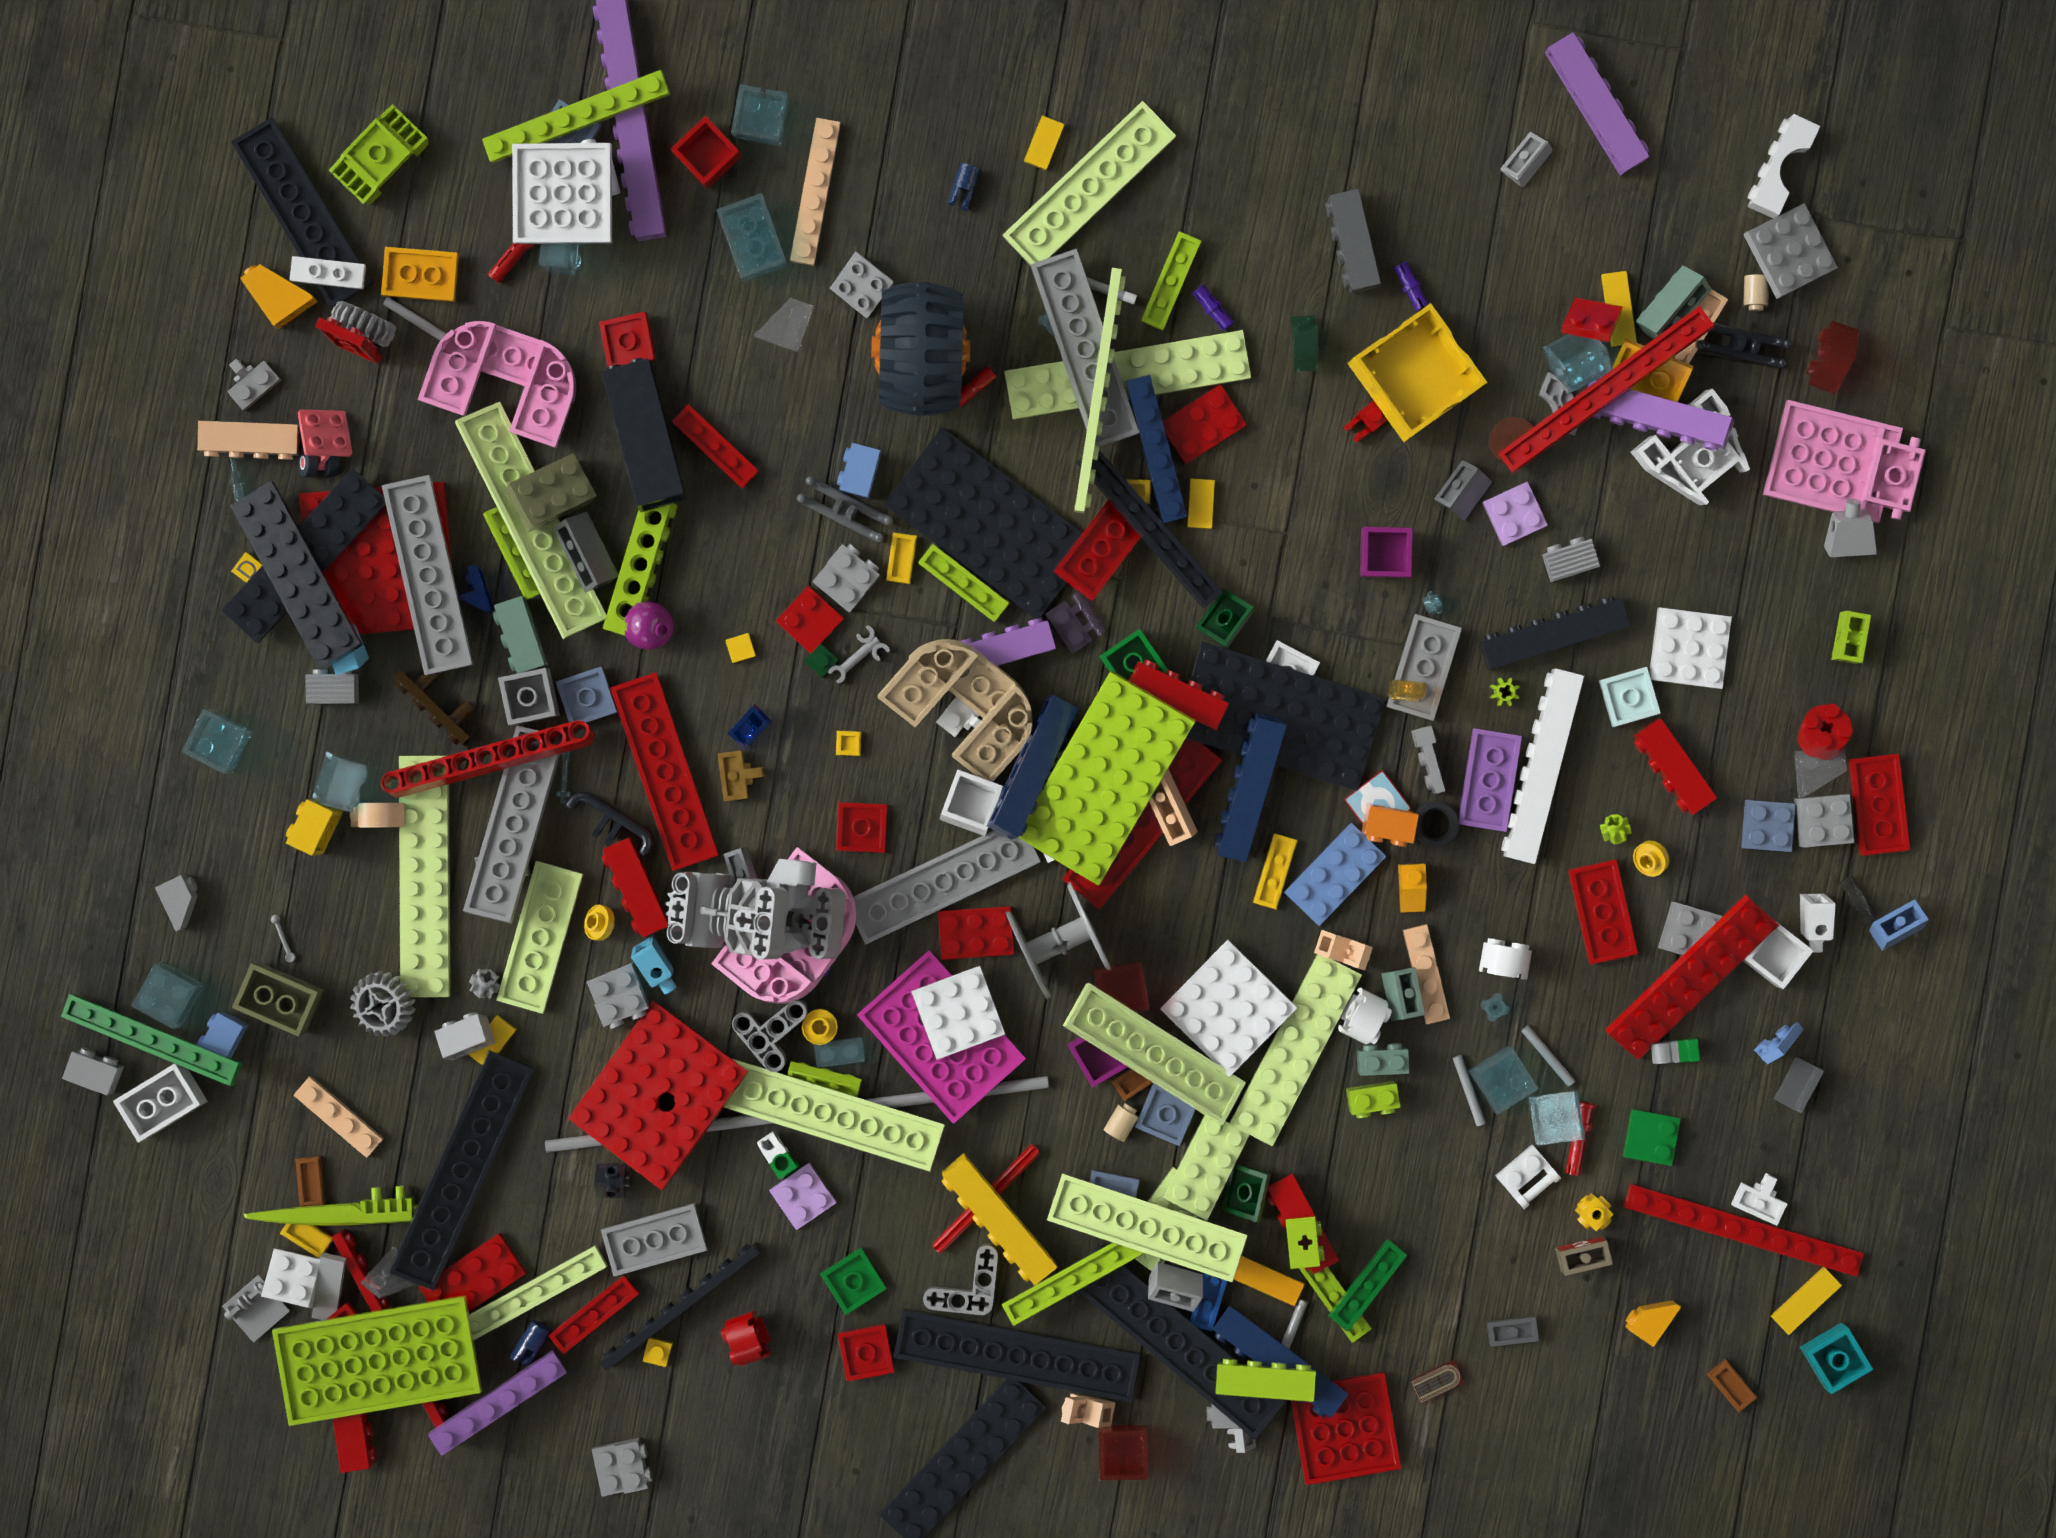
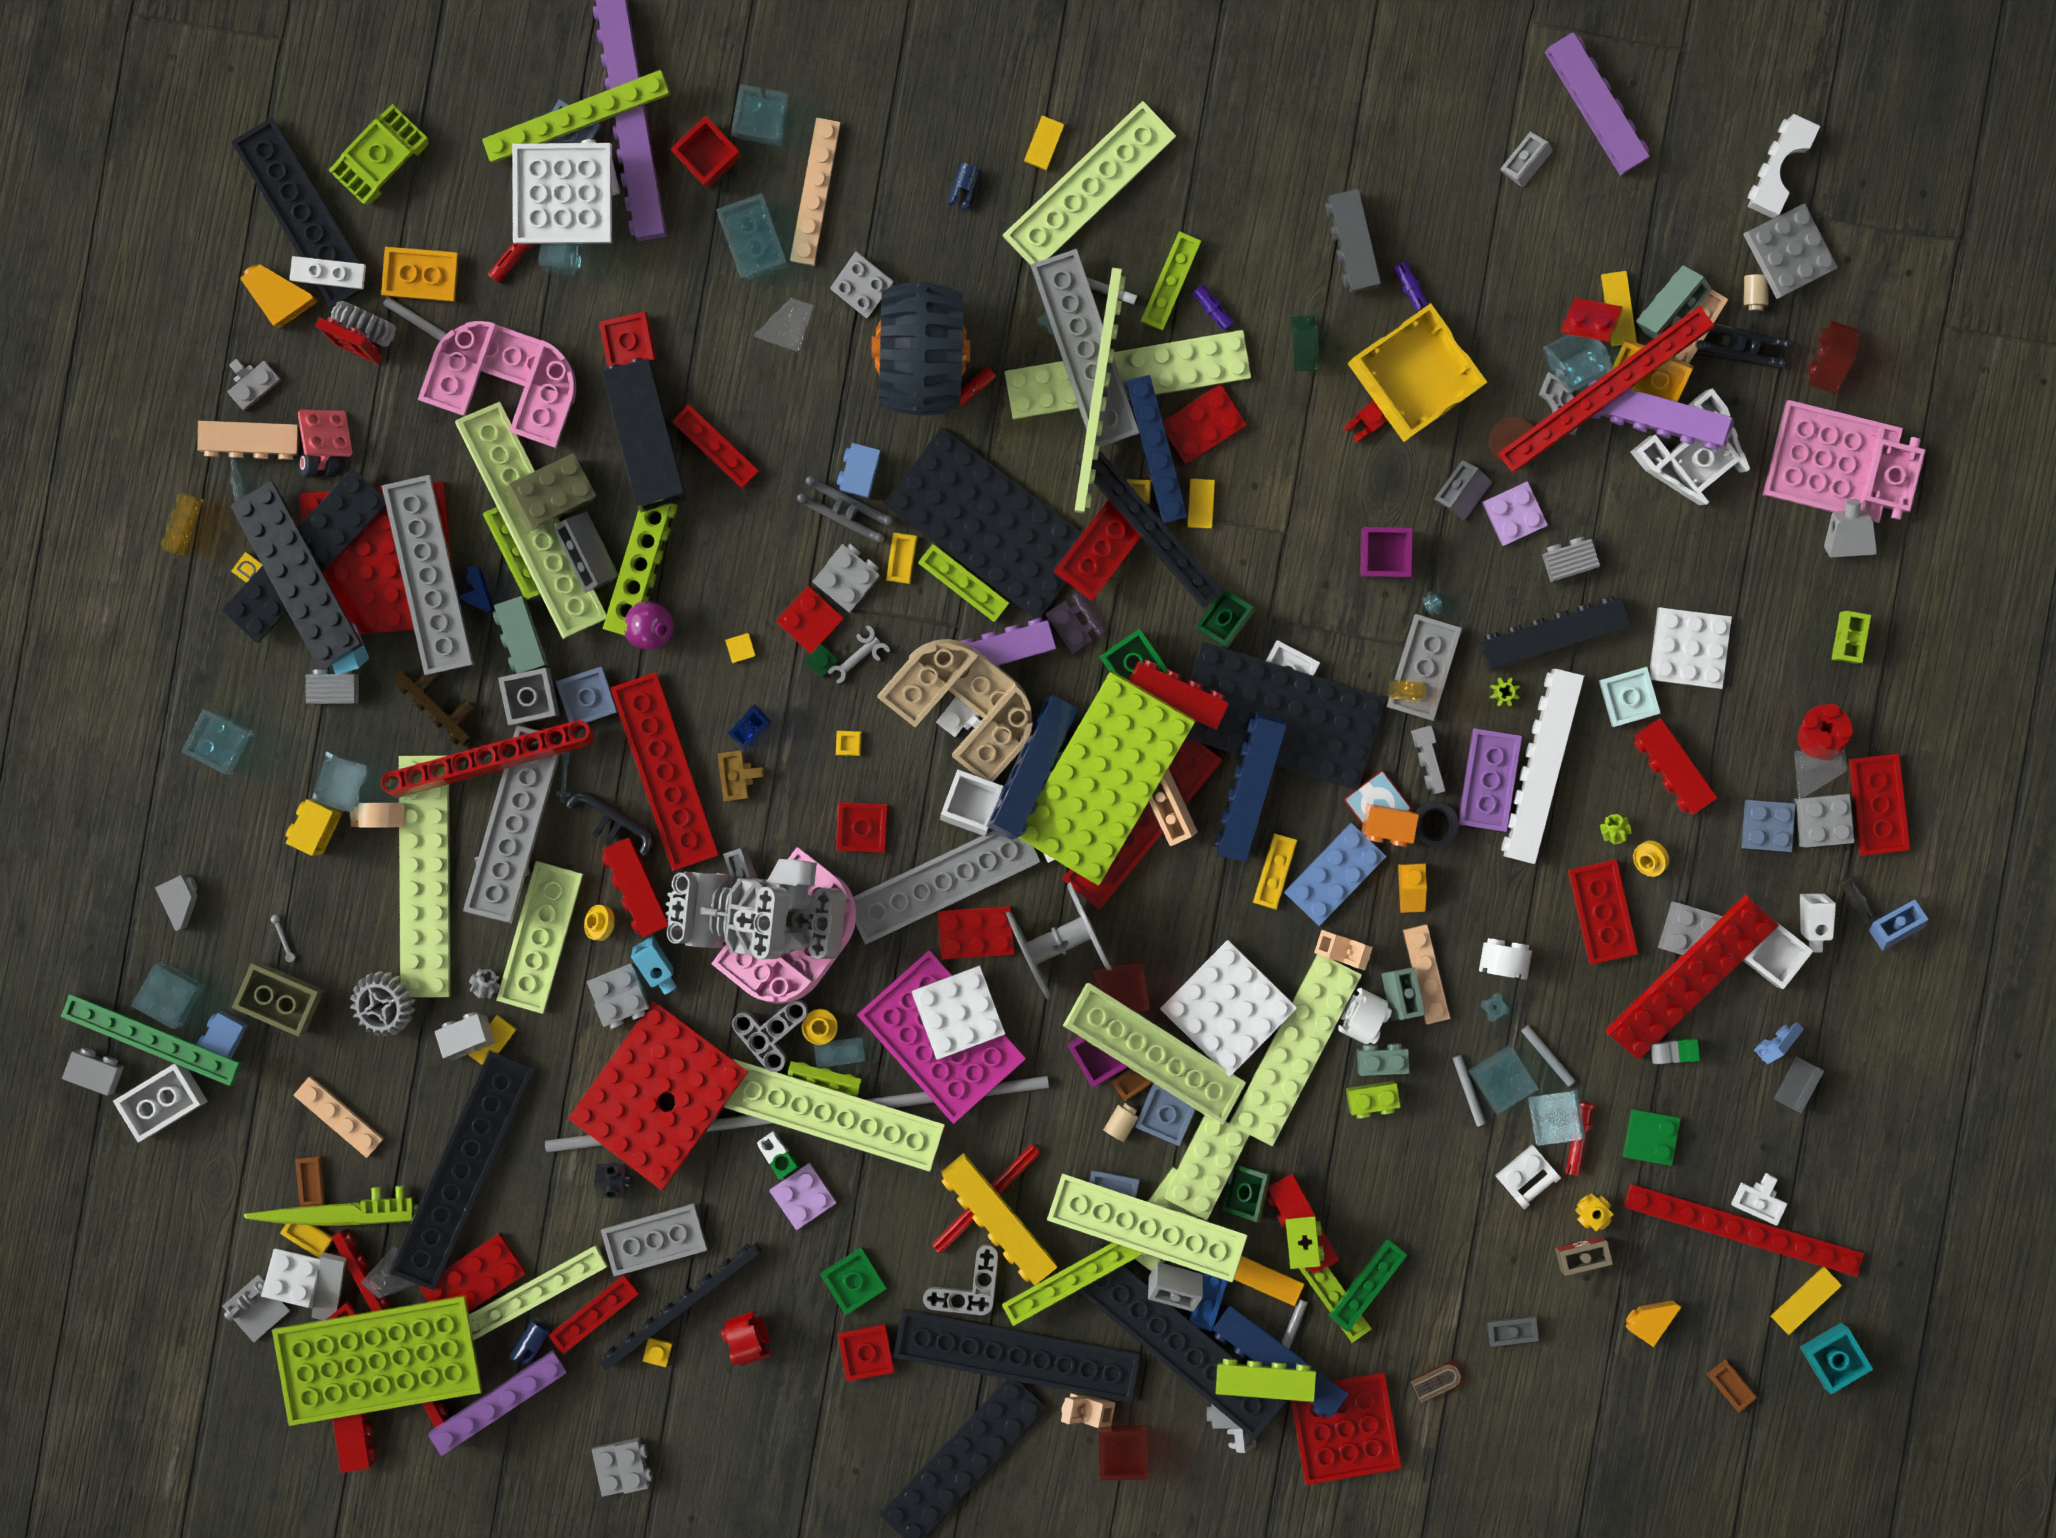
none -> clear yellow piece [161,492,203,556]

